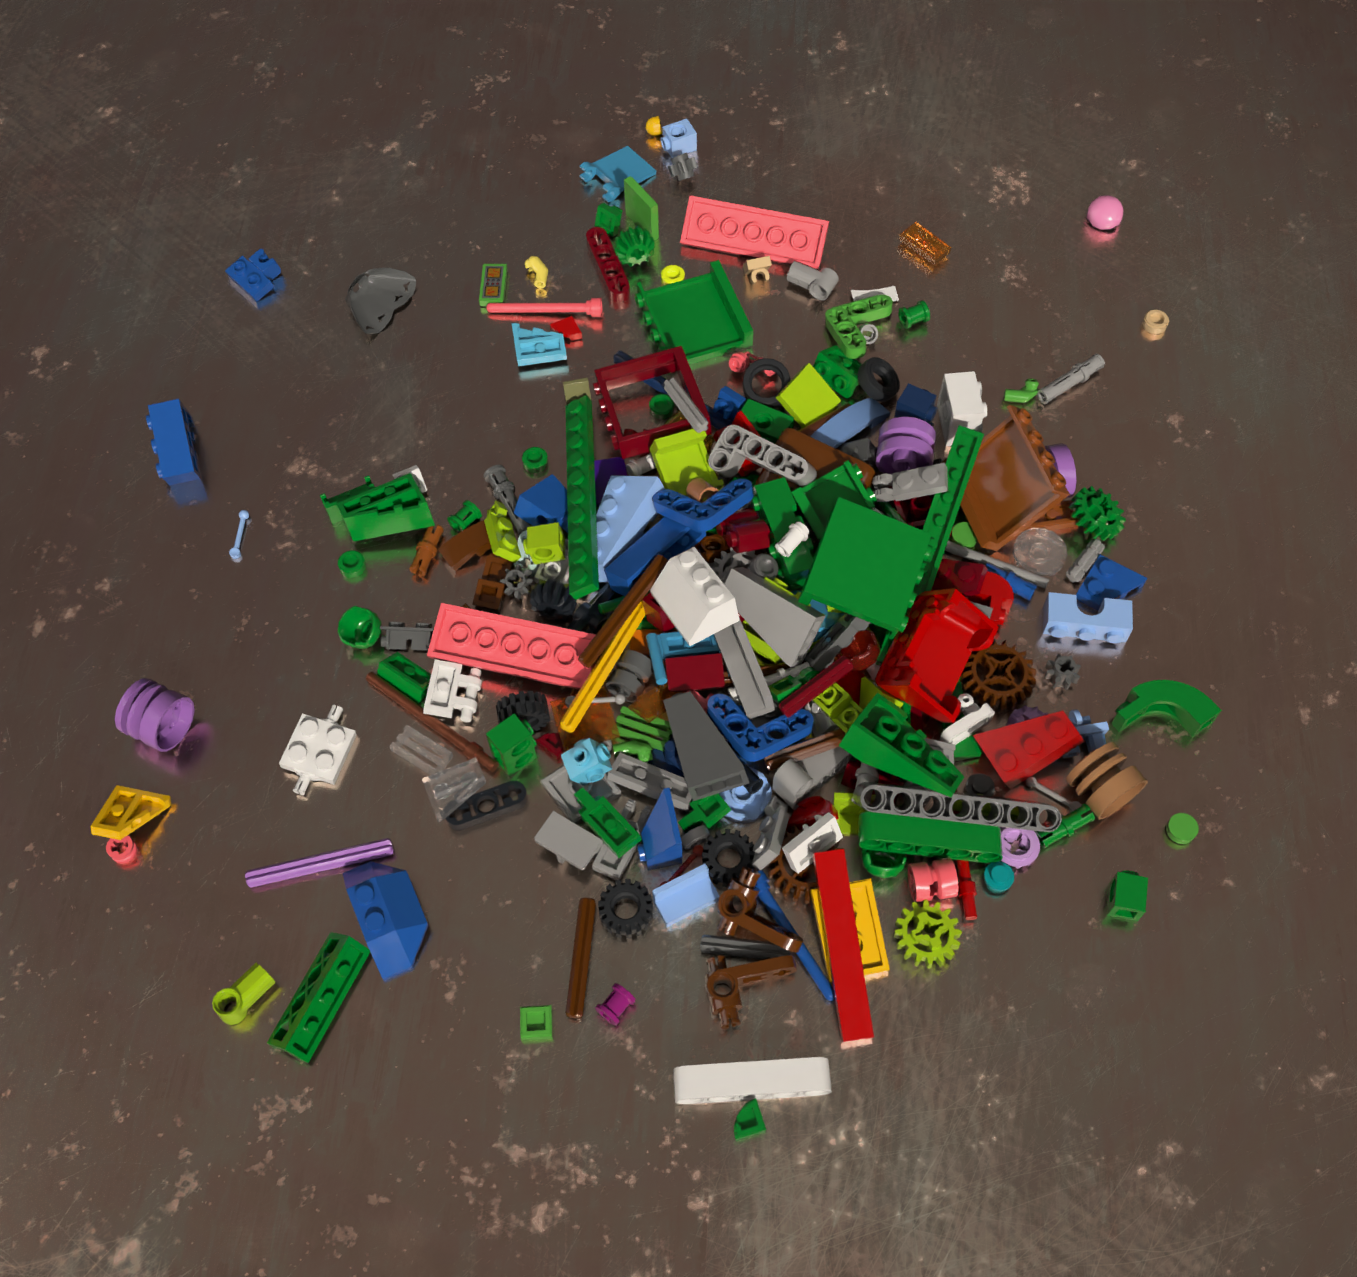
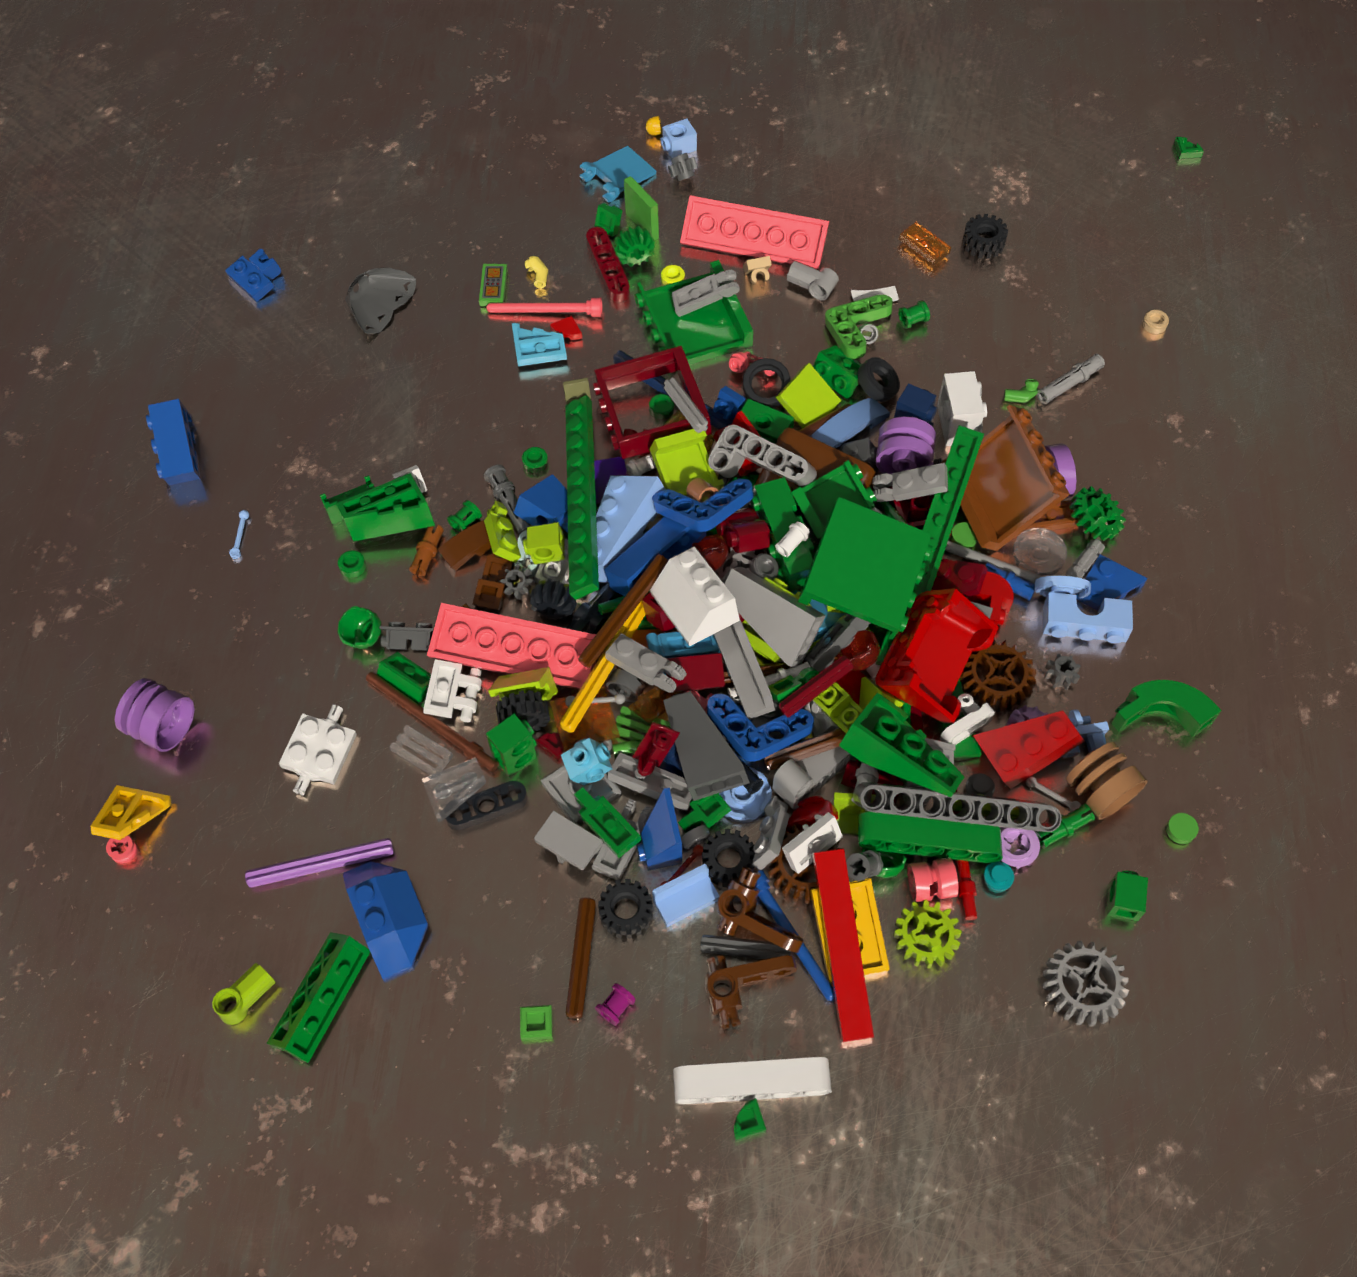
bright pink hair [1087,195,1124,230] -> none
none -> hinge [488,667,558,701]
none -> light grey hinge [605,633,686,693]
none -> dark red hinge [632,722,680,776]
none -> light grey hinge [672,269,740,317]
none -> clear red hair [692,537,729,571]
none -> dark grey bush [846,850,883,881]
none -> black tyre [962,214,1008,259]
none -> light blue tile [1034,576,1091,598]
none -> light grey gear [1043,940,1129,1026]
none -> green tile [1174,137,1204,159]

